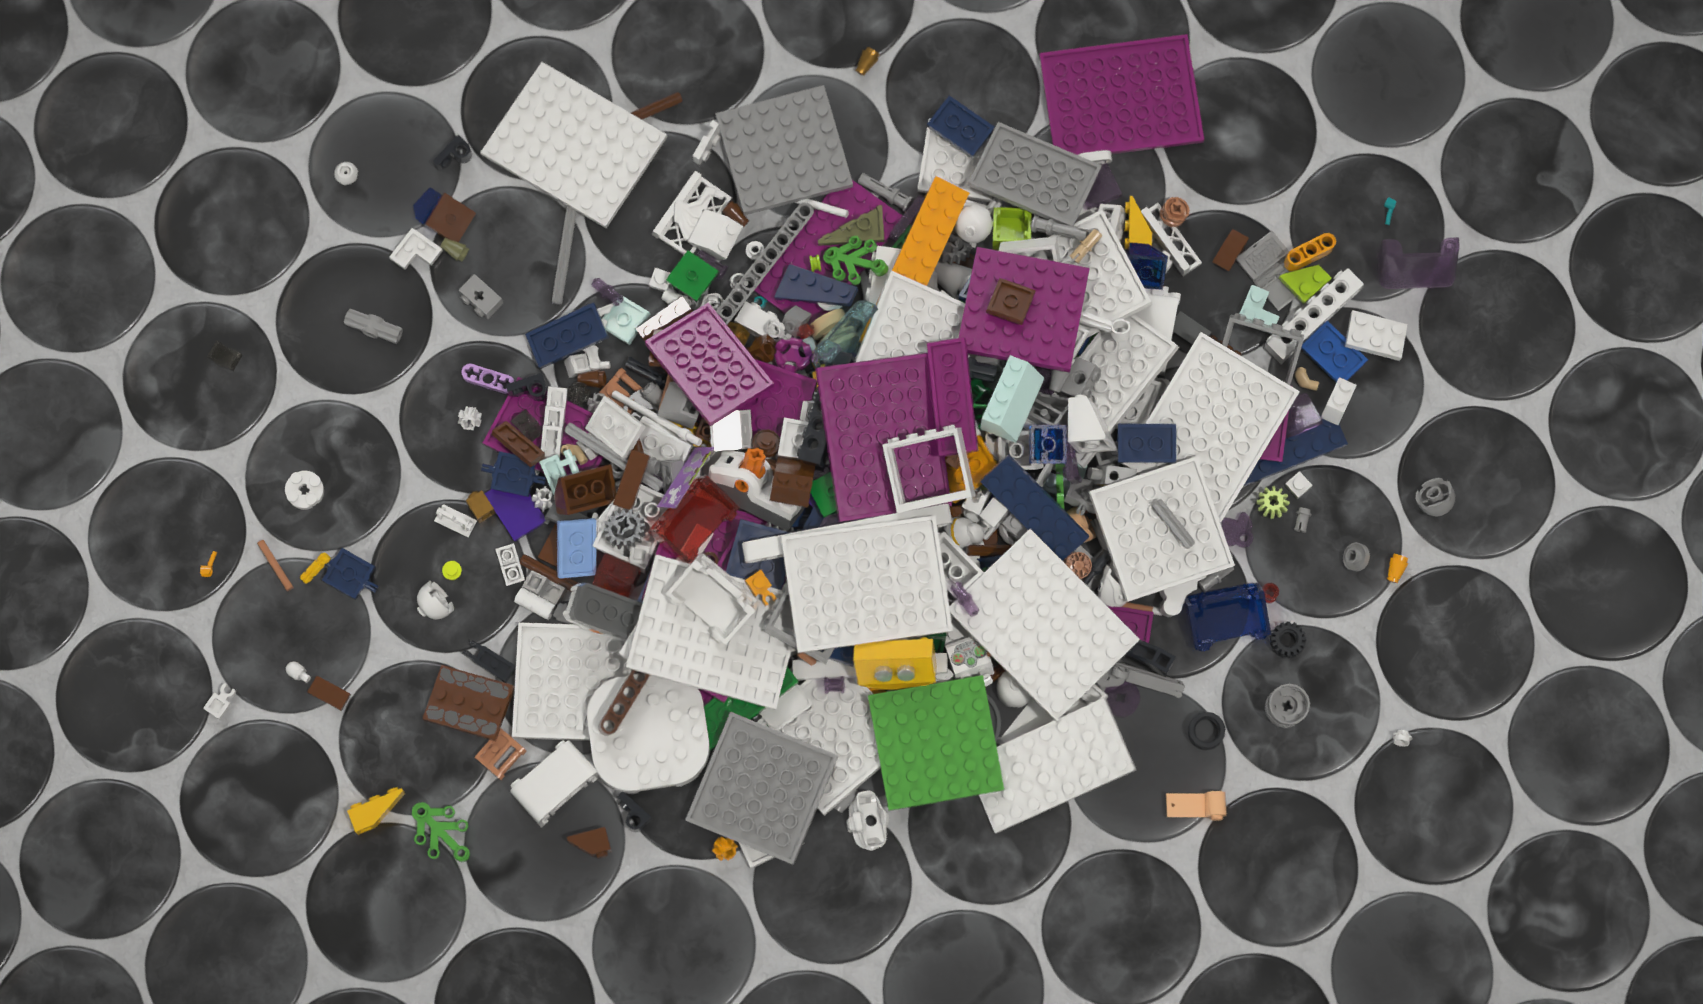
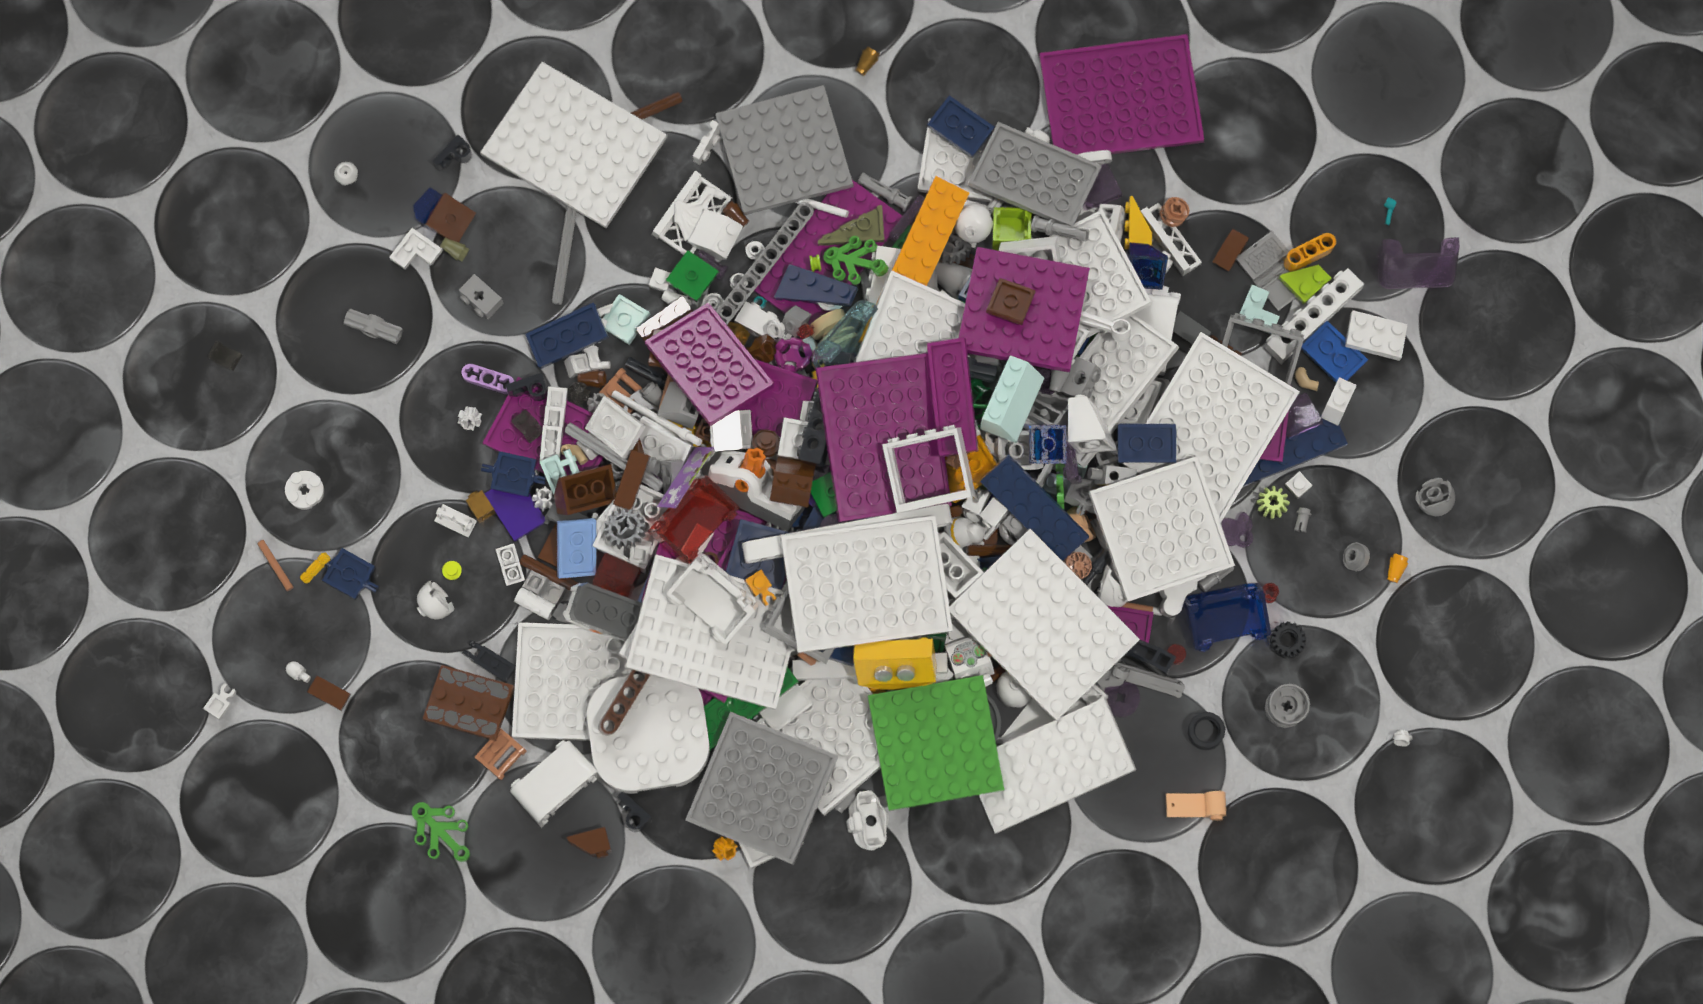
light orange hand [200,551,217,577] -> none
yellow slope [347,787,405,835] -> none
reddish brown plate [492,421,545,467] -> none
clear purple axle [592,278,624,306] -> none
clear purple bush [824,676,845,694] -> none
clear purple axle [950,581,979,617] -> none
tan axle [1069,229,1102,264] -> none
light grey axle [1153,499,1195,549] -> none
none -> white cylinder [1025,128,1050,143]
none -> clear red tile [1167,644,1186,665]

